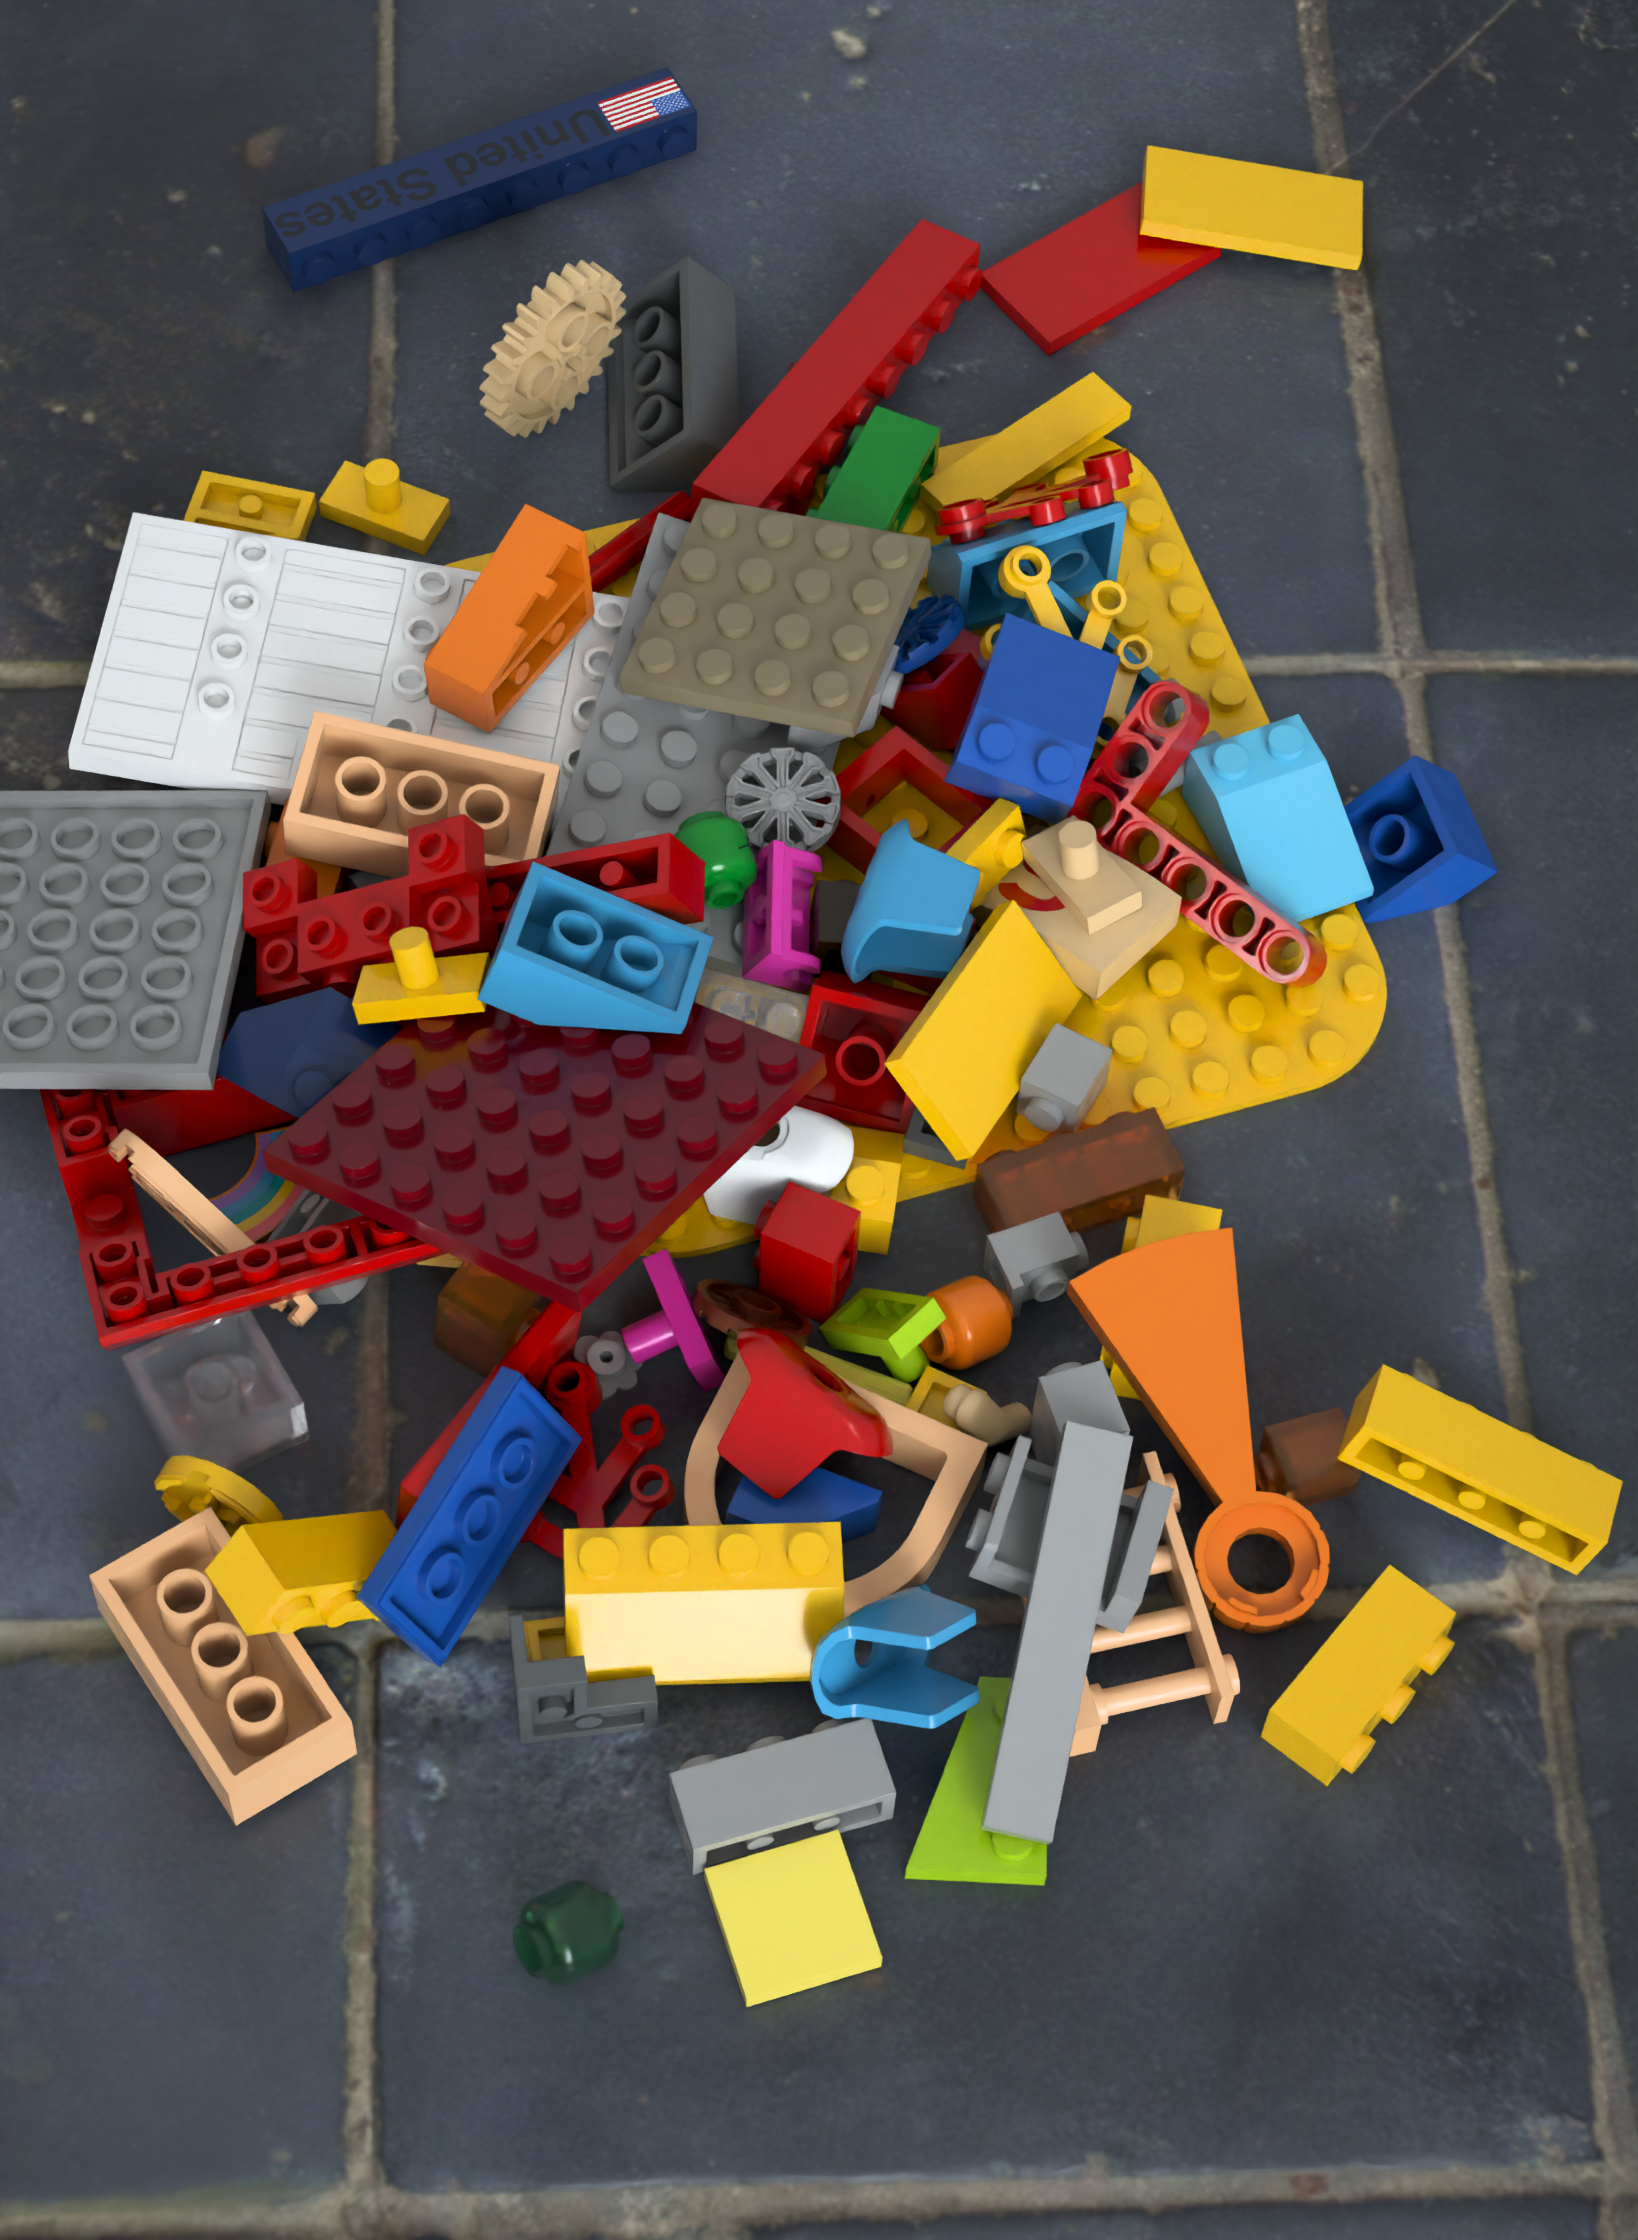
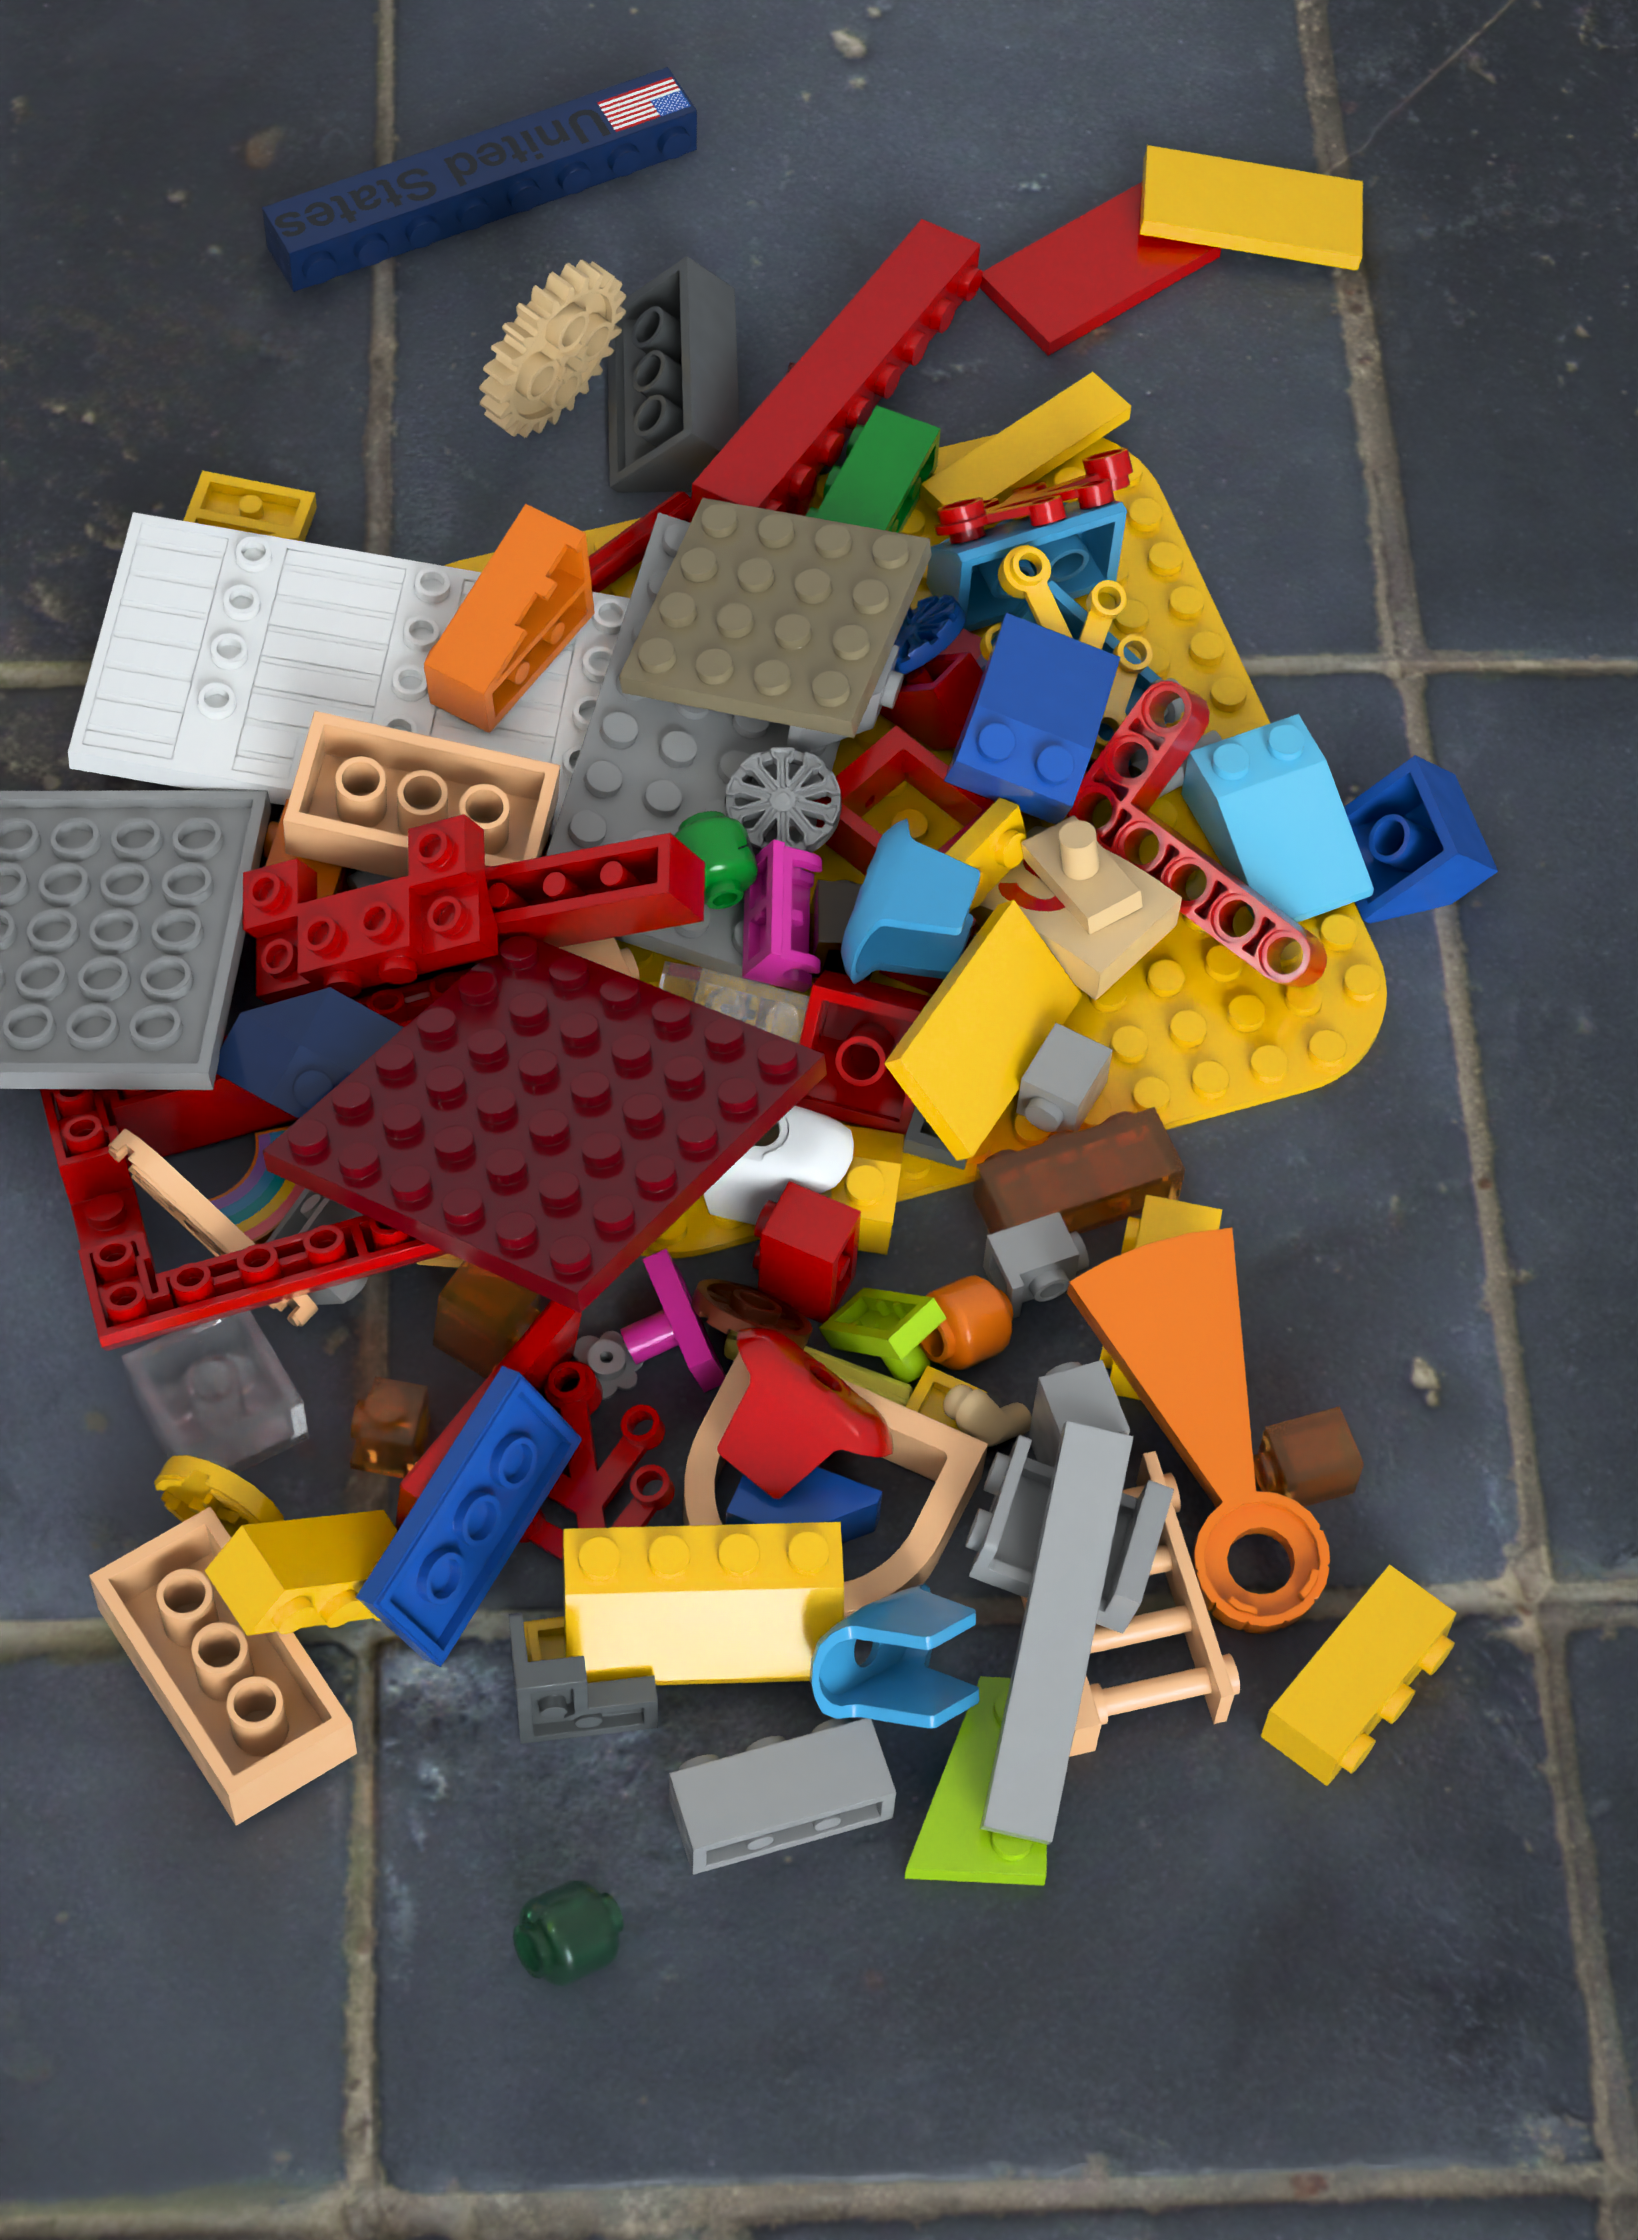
yellow tile [319,458,451,556] -> none
yellow tile [352,927,491,1025] -> none
dark azure slope [477,862,714,1034] -> none
light yellow tile [704,1829,883,2007] -> none
yellow brick [1337,1364,1623,1575] -> none
none -> clear orange brick [350,1376,431,1479]

